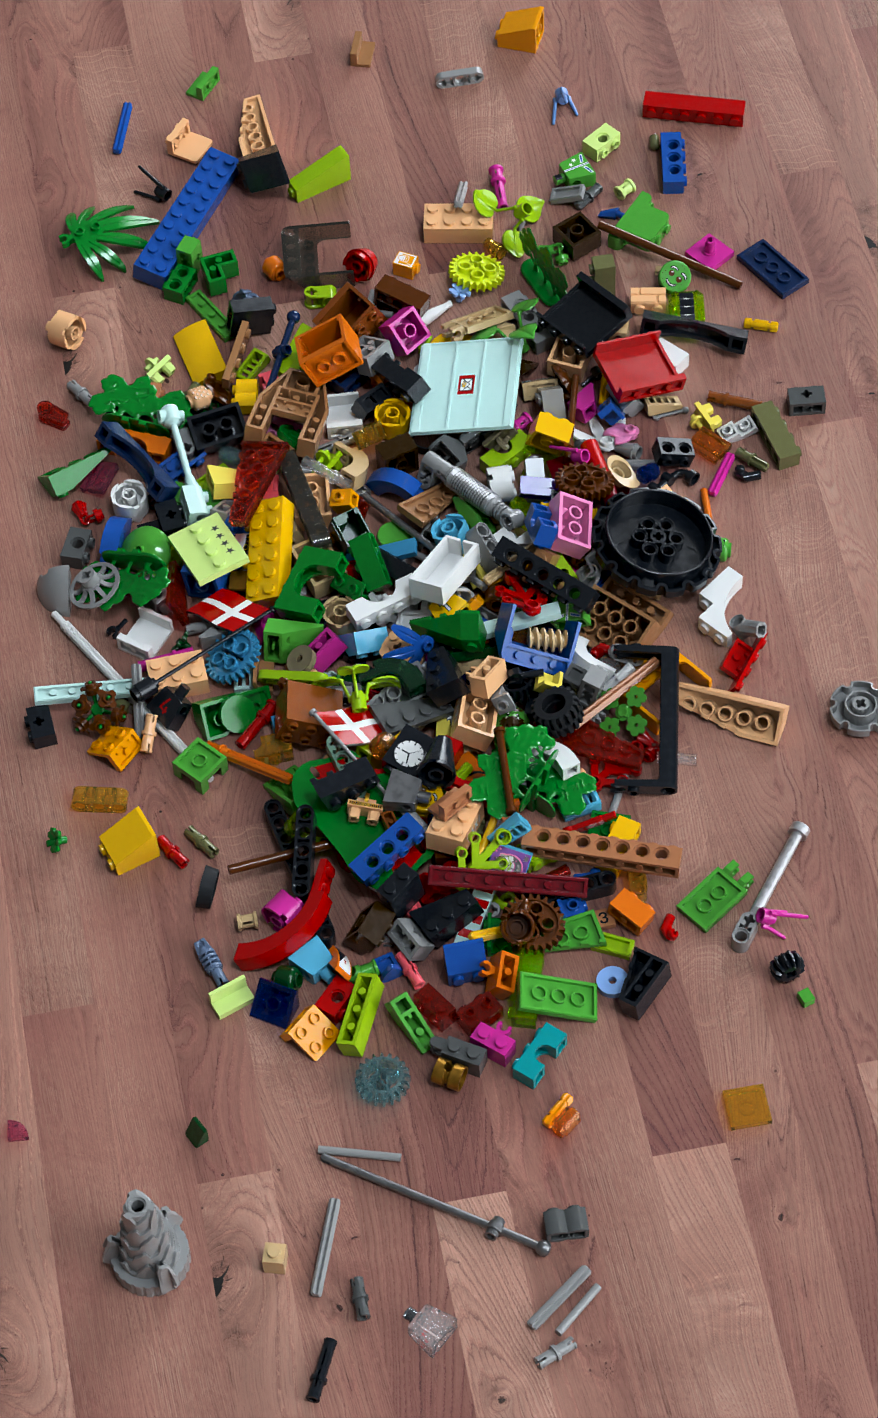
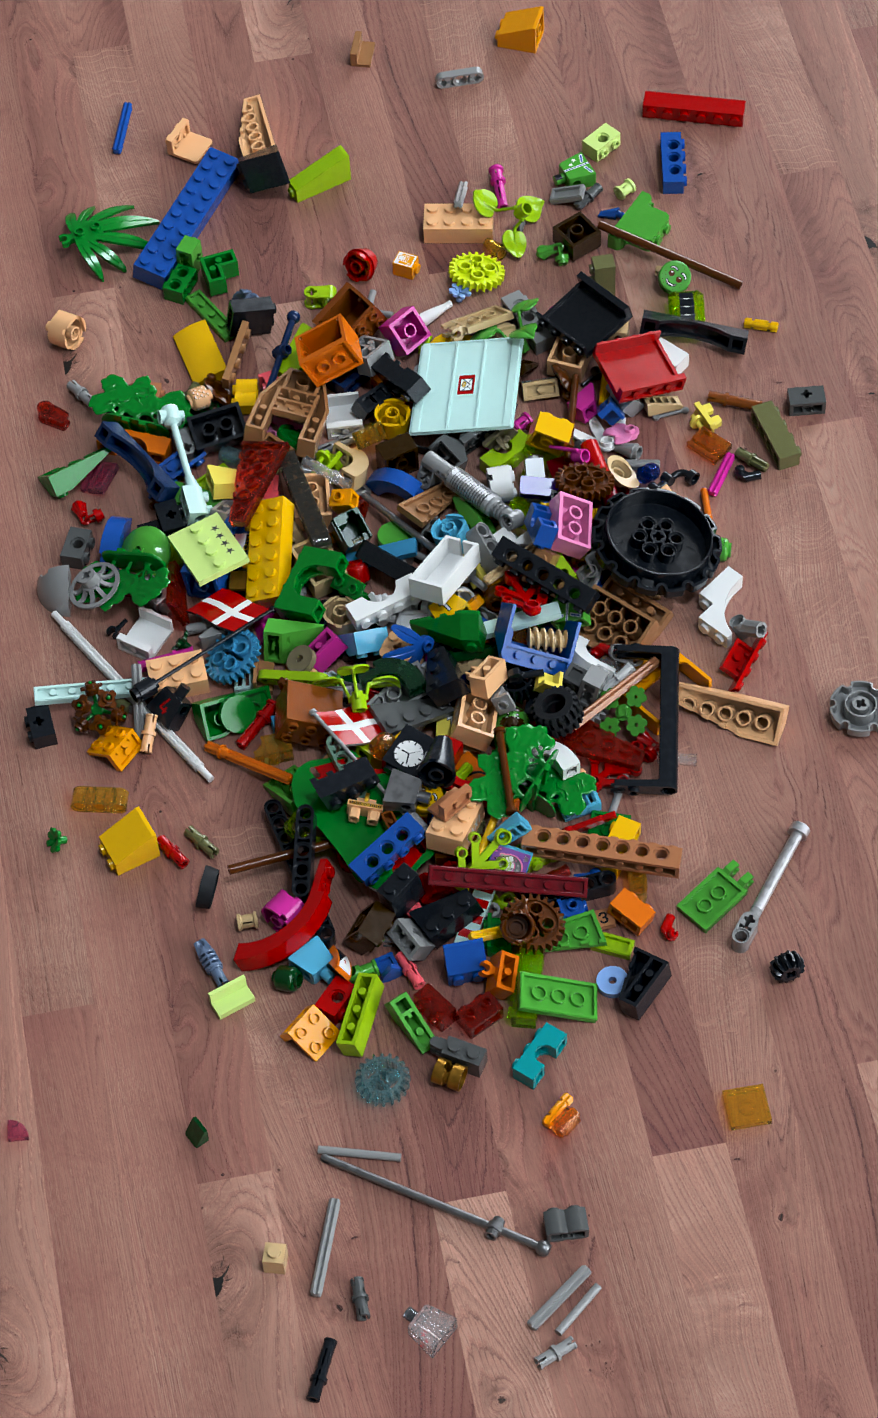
light grey cone [102,1189,191,1297] -> none
white brick [111,479,150,522] -> none
black plant [134,165,172,203] -> none
yellowish green hips [144,354,176,383] -> none
bright green panel [172,737,229,795] -> none
bright green panel [186,66,220,101] -> none
lime slope [236,347,271,379] -> none
clear blue slope [250,977,300,1029] -> none
orange head [262,255,288,281] -> none
clear smoke windscreen [281,221,355,288] -> none
green brick [348,532,393,594] -> none
reddish brown wedge [374,274,431,318] -> none
dark pink brick [470,1021,516,1067] -> none
green plant [519,228,568,306] -> none
light grey brick [535,385,566,419] -> none
medium blue plant [552,87,579,125] -> none
light nougat brick [630,287,666,315] -> none
olive piece [649,133,660,151] -> none
black brick [651,437,695,467] -> none
dark pink tile [685,233,734,270] -> none
white slope [717,415,759,444] -> none
dark blue tile [737,239,809,300] -> none
dark pink plant [756,907,809,939] -> none
bright green piece [797,987,815,1008] -> none

